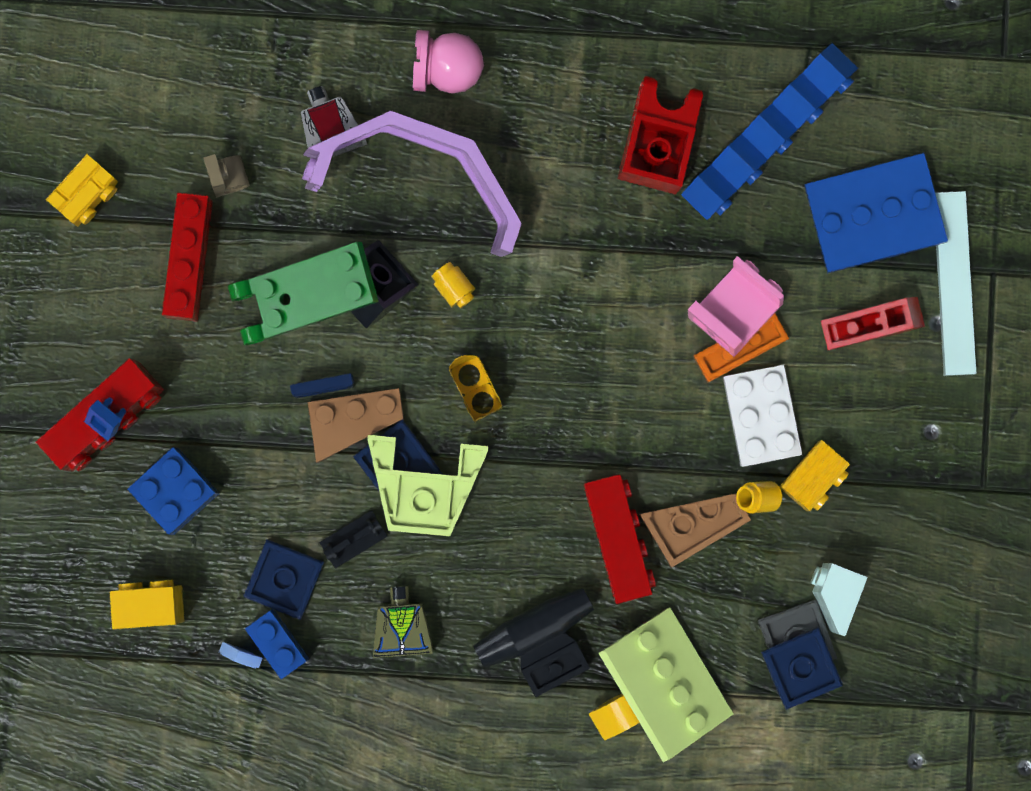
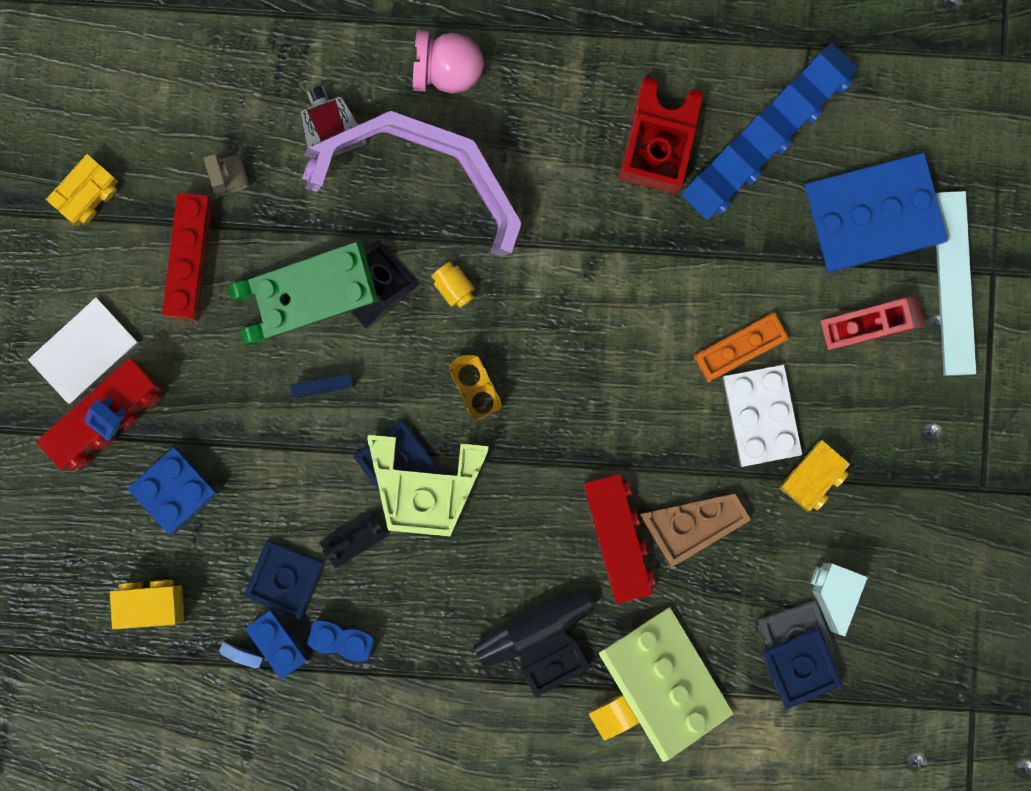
medium nougat wing [308,388,404,463] -> none
torso [373,586,434,658] -> none
bright pink panel [688,256,784,357] -> none
yellow brick [736,481,782,513] -> none
none -> white tile [28,298,139,405]
none -> blue brick [307,620,376,662]

